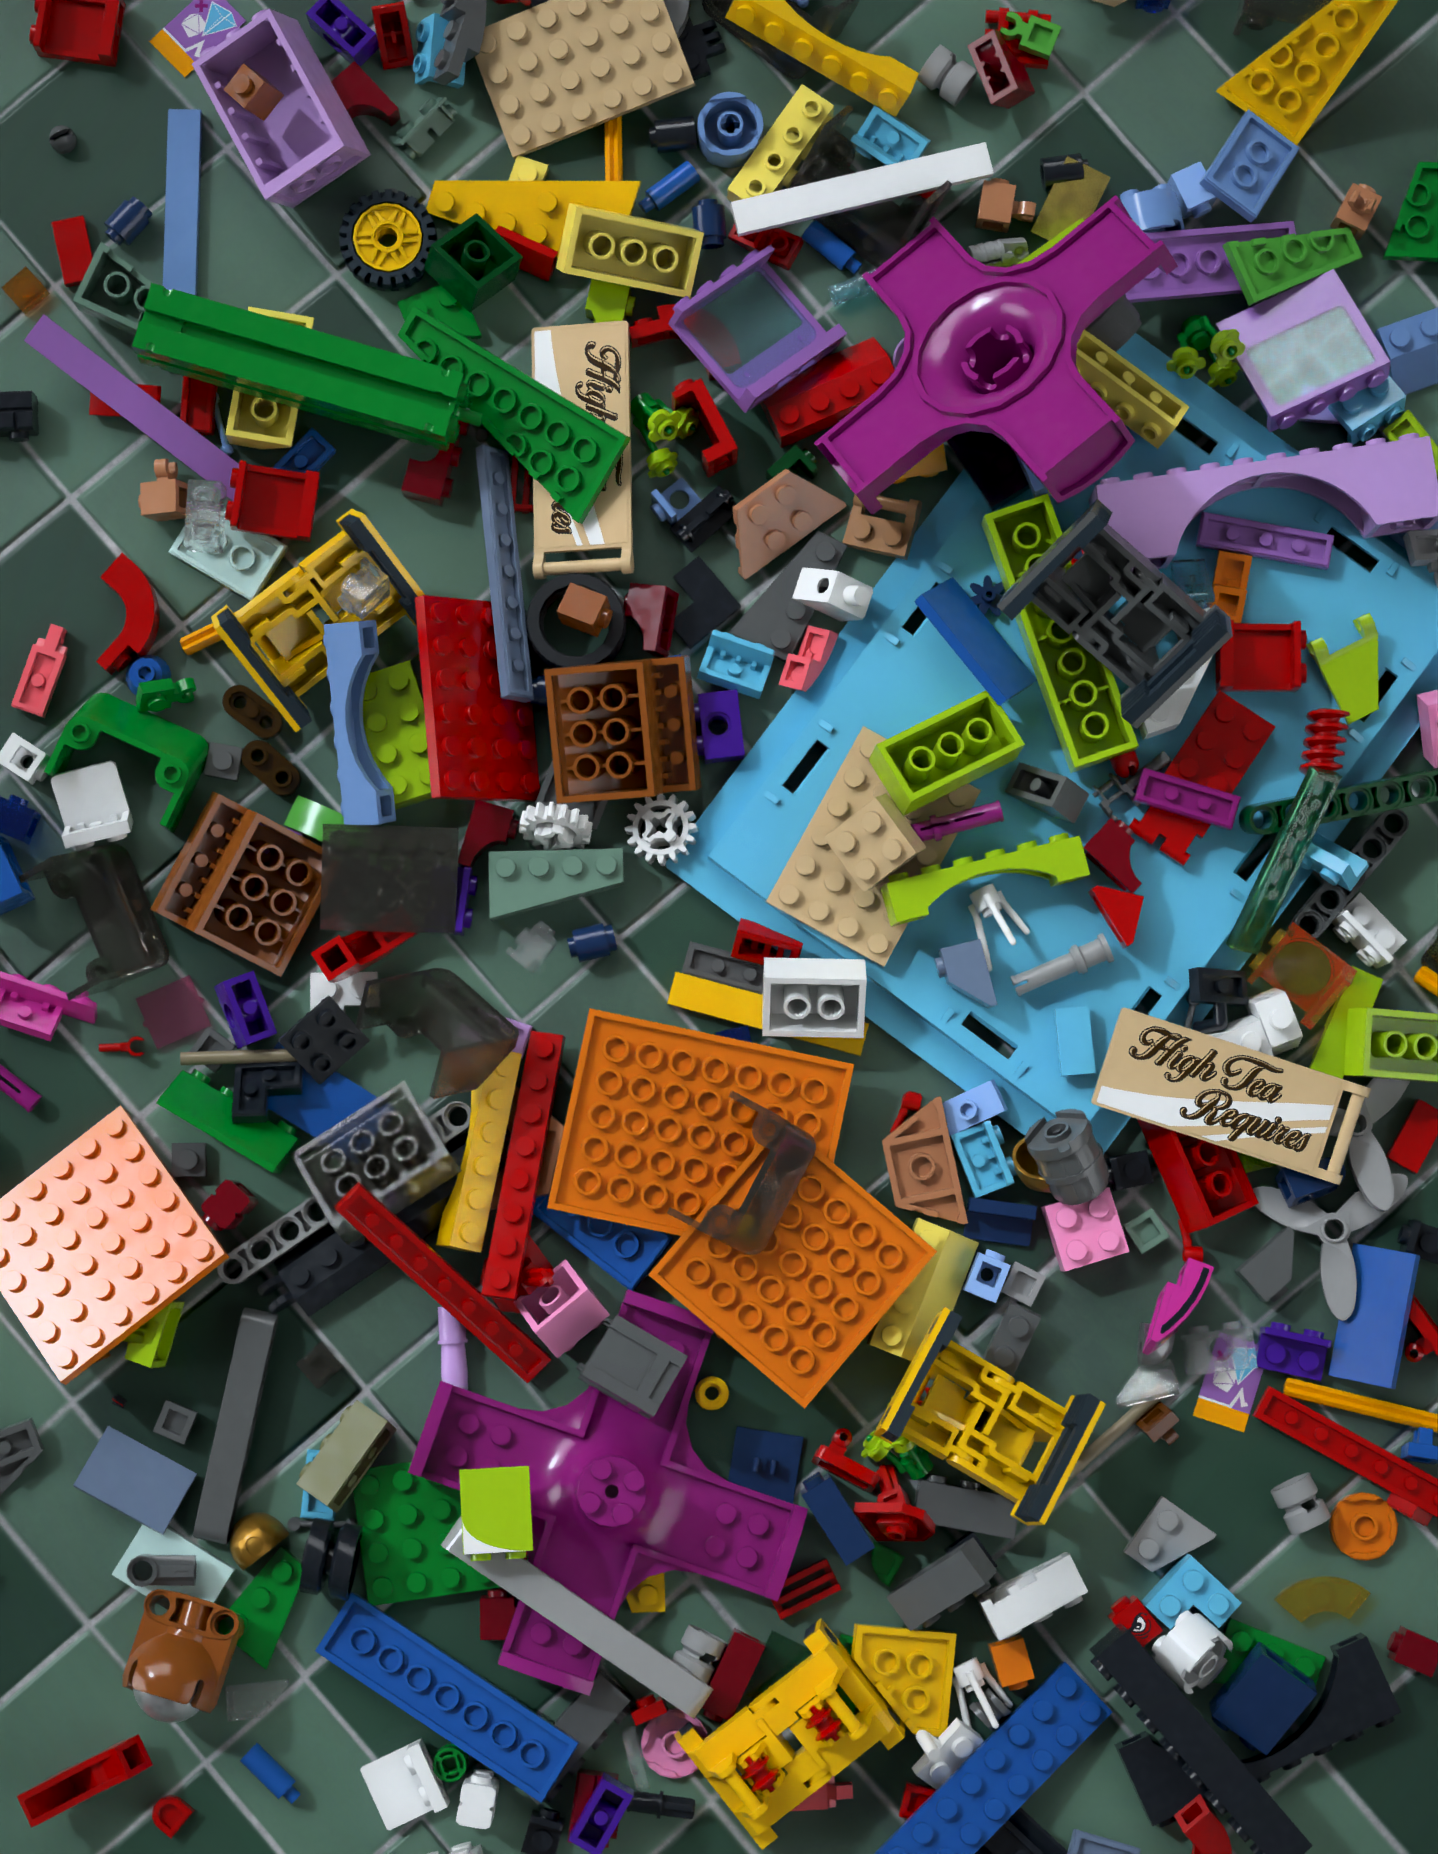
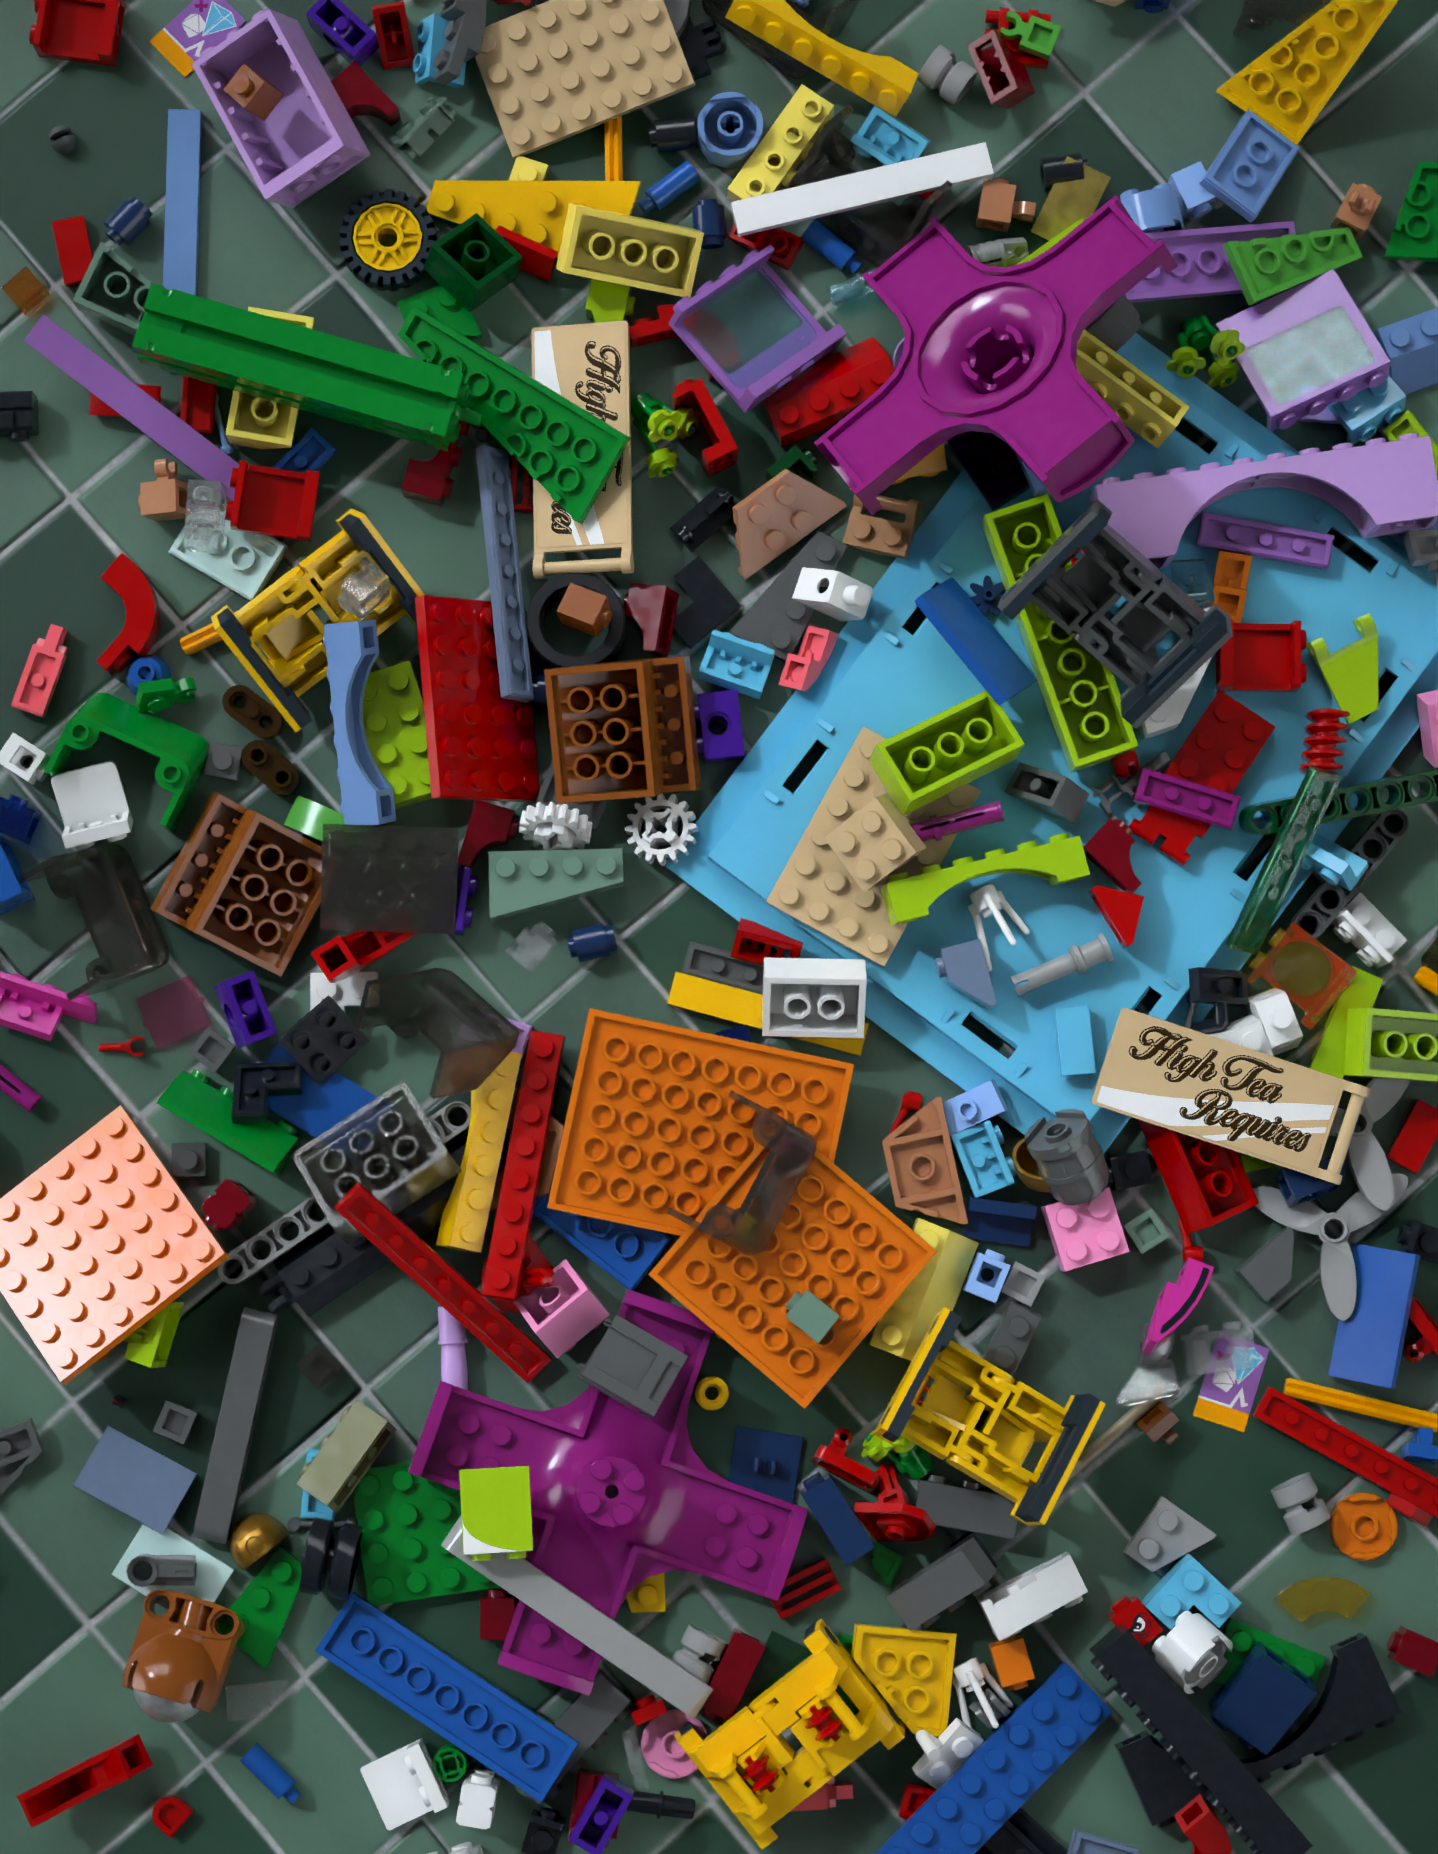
dark tan bar [180,1049,297,1066] -> none
medium blue bracket [650,477,701,527] -> none
dark purple bracket [1253,1321,1332,1381] -> none
none -> sand green brick [785,1289,840,1343]

